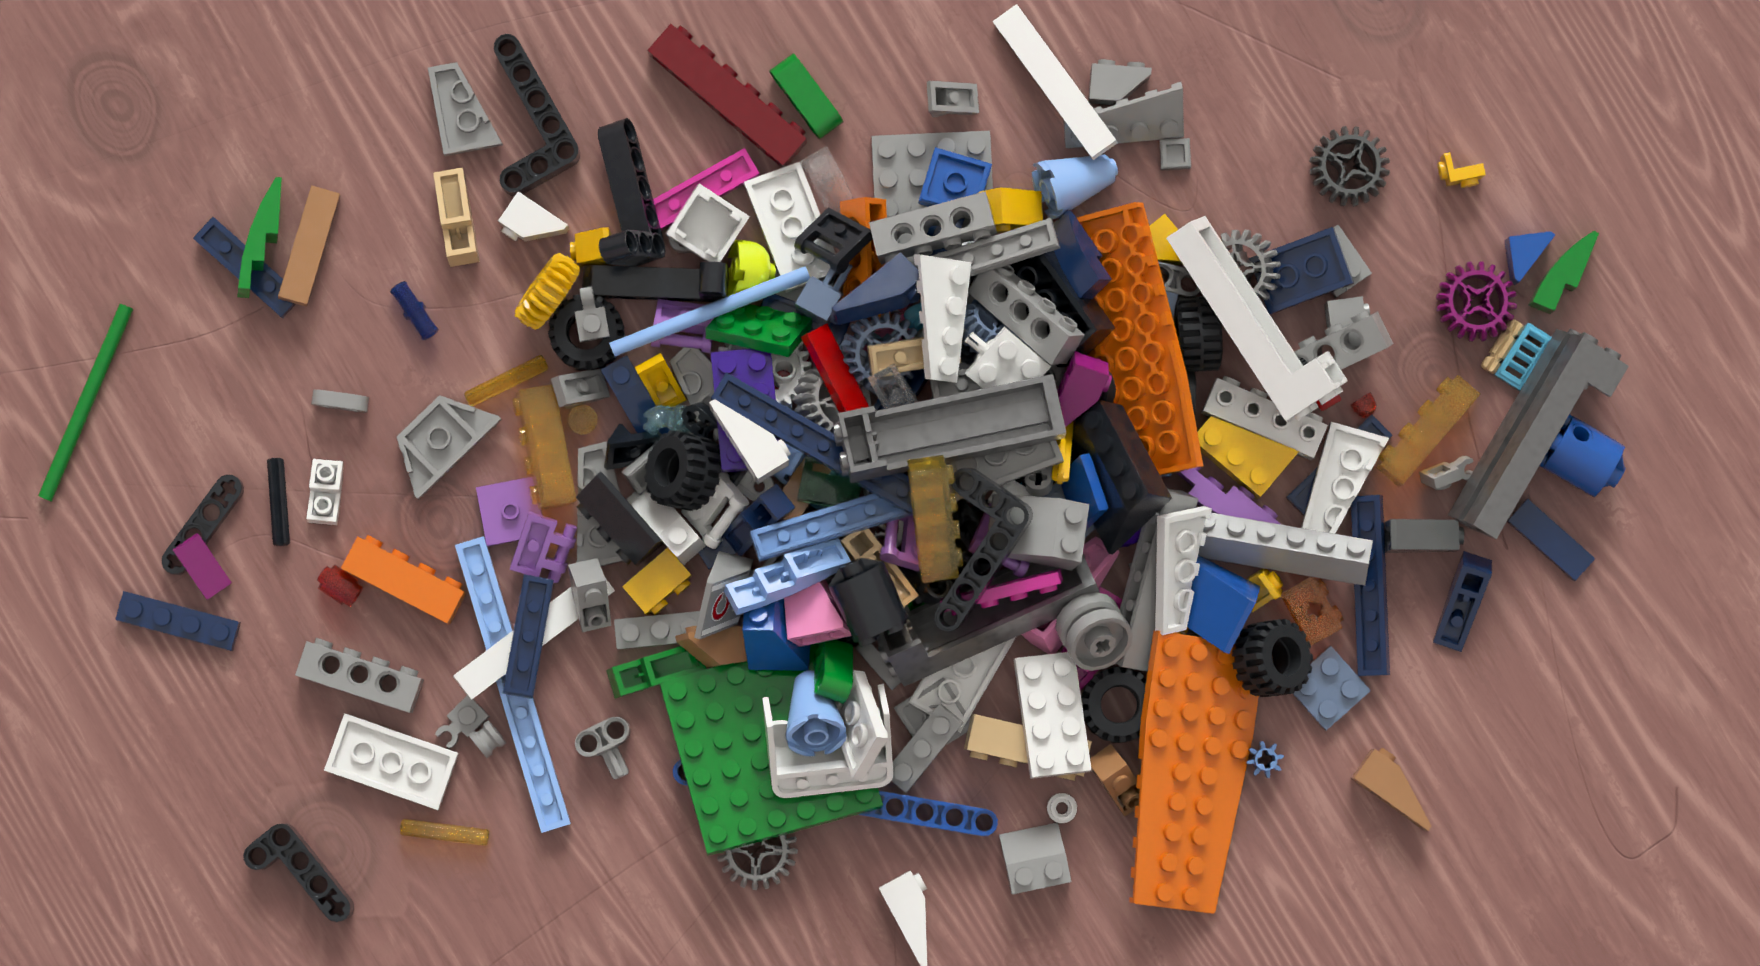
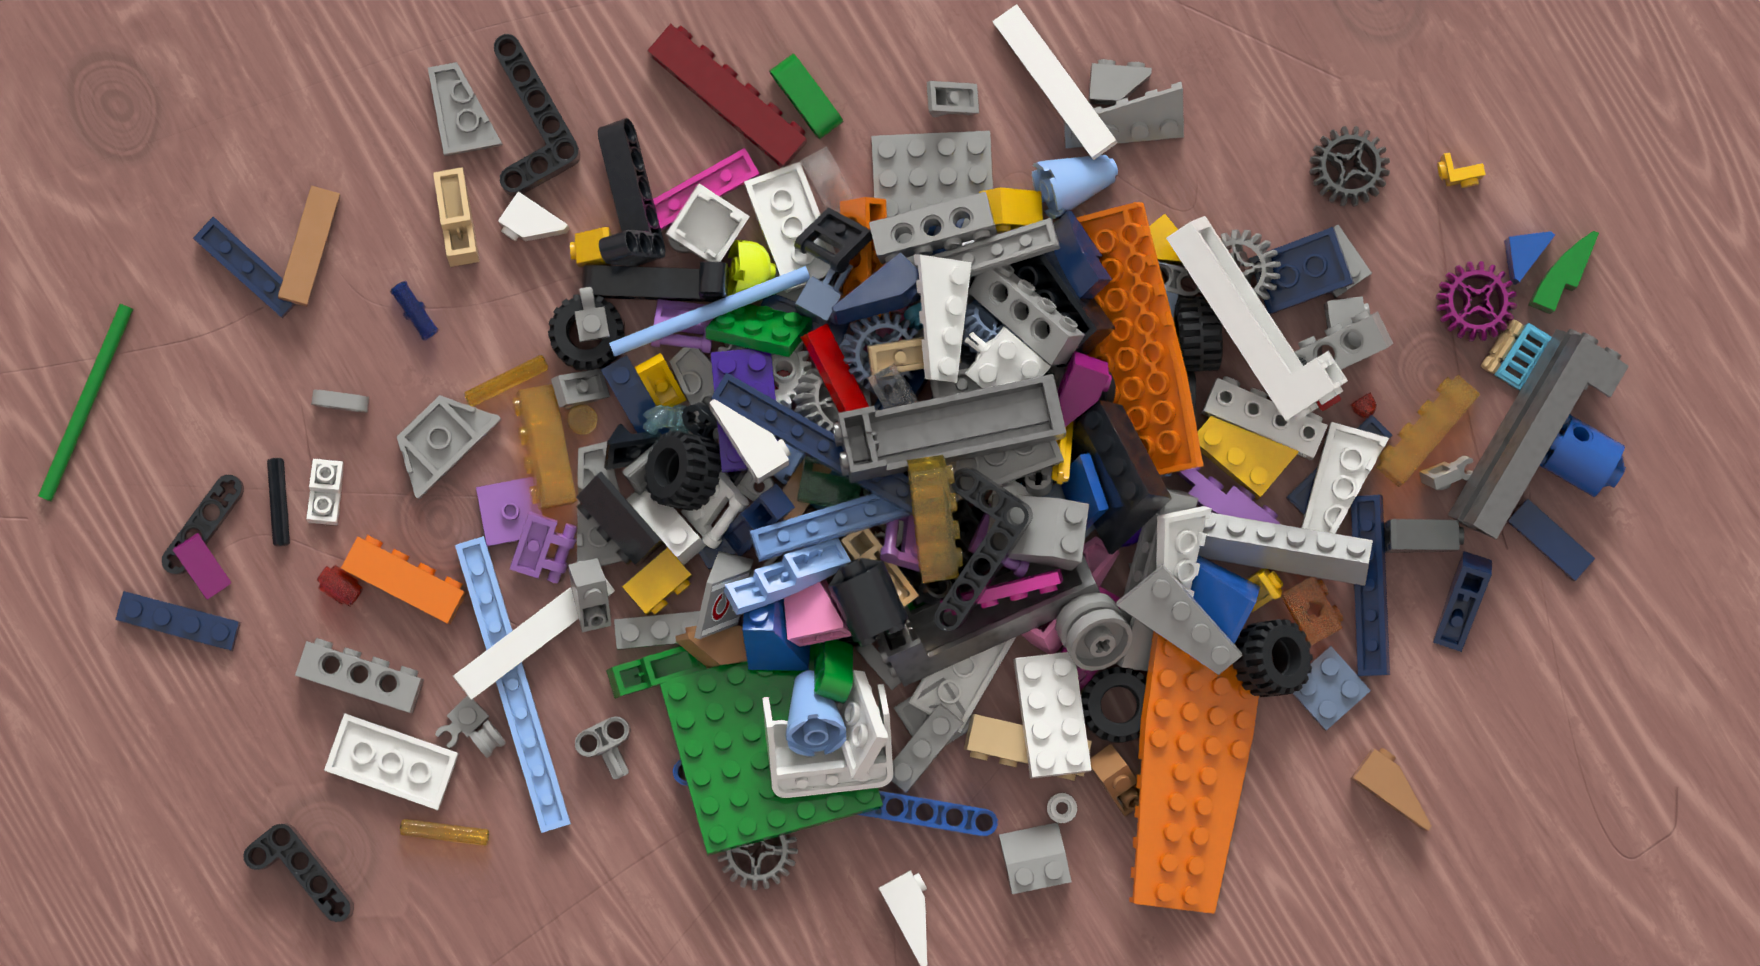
green slope [237,177,282,298] -> none
dark blue tile [502,574,554,699] -> none
yellow gear [515,253,580,330] -> none
blue tile [918,147,992,207] -> none
light grey tile [1159,138,1191,170] -> none
medium blue gear [1246,741,1284,778] -> none
none -> light grey wing [1116,564,1242,675]

